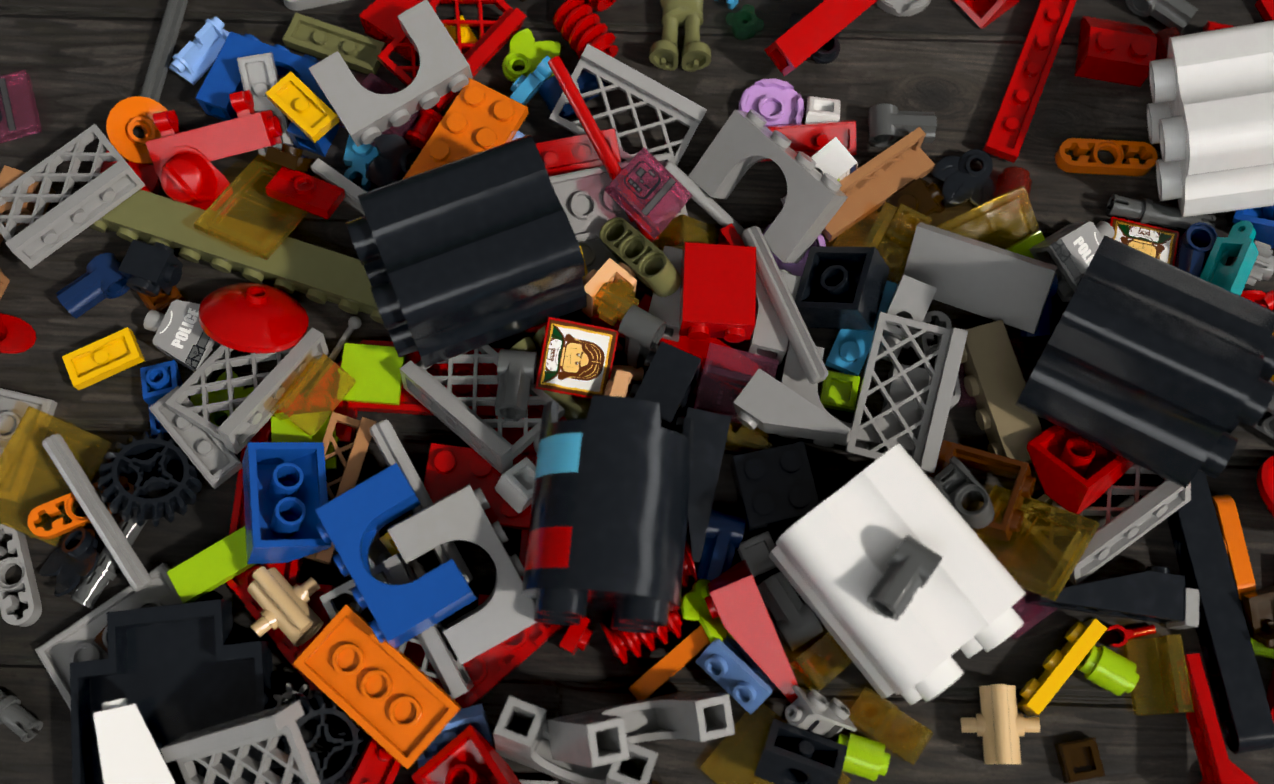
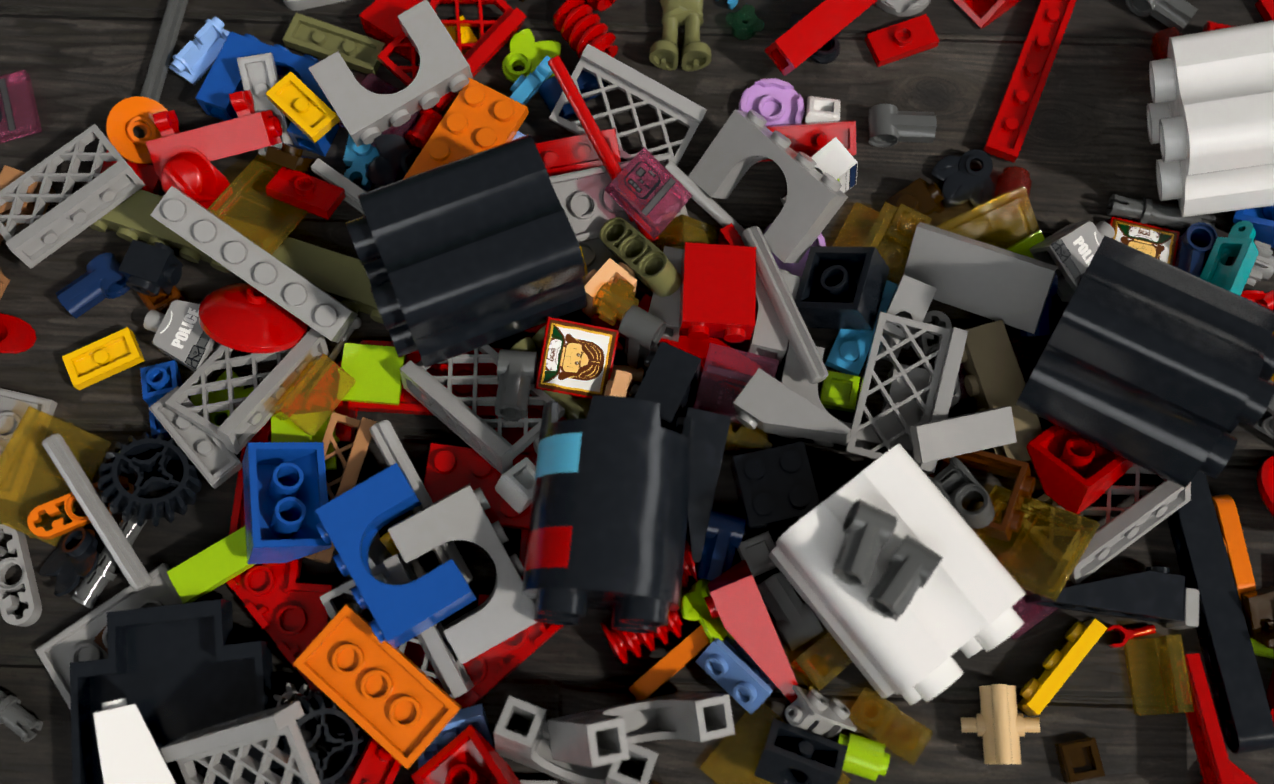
tan pin [247,566,324,647] -> none
red plate [559,617,594,656] -> none
medium nougat fence [821,127,935,242] -> none
orange beam [1055,138,1158,176] -> none
red slope [1075,16,1158,87] -> none
lime brick [1077,645,1139,696] -> none
none -> light grey arch [150,186,359,343]
none -> dark grey piece [832,499,897,587]
none -> red plate [865,14,939,67]
none -> light grey tile [909,406,1017,463]

